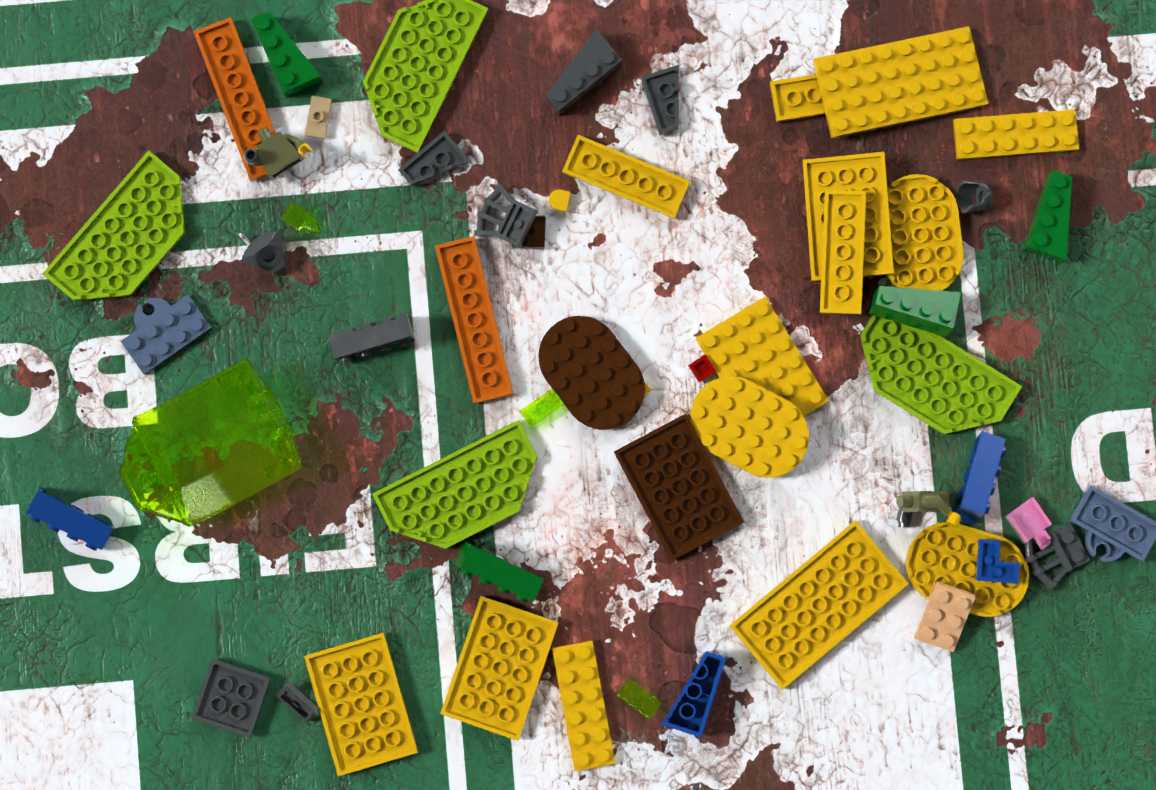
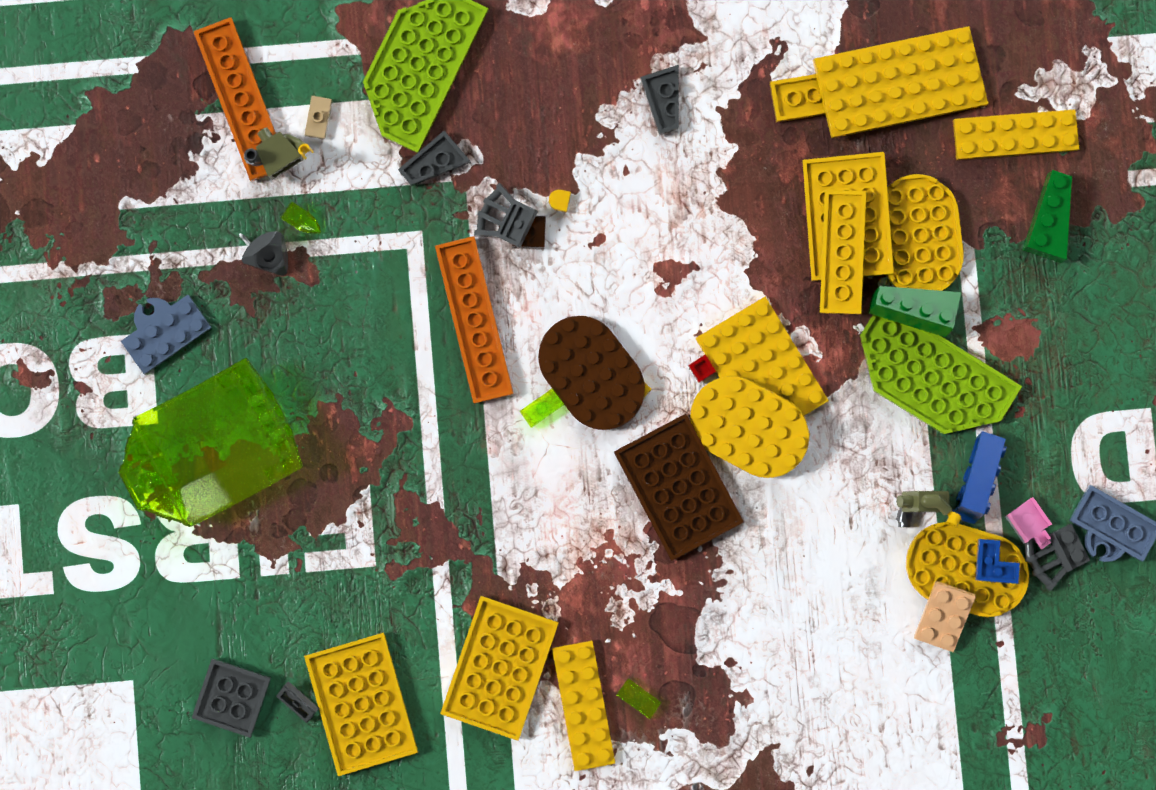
blue wedge [26,488,114,551] -> none
lime plate [42,150,185,301] -> none
green wedge [251,11,323,98] -> none
dark grey wedge [328,312,415,363] -> none
lime plate [372,420,537,549] -> none
green wedge [454,541,544,603] -> none
dark grey wedge [546,29,622,115] -> none
yellow plate [562,135,690,219] -> none
blue wedge [661,651,727,738] -> none
yellow plate [729,520,908,690] -> none
dark grey hair [956,181,993,214] -> none

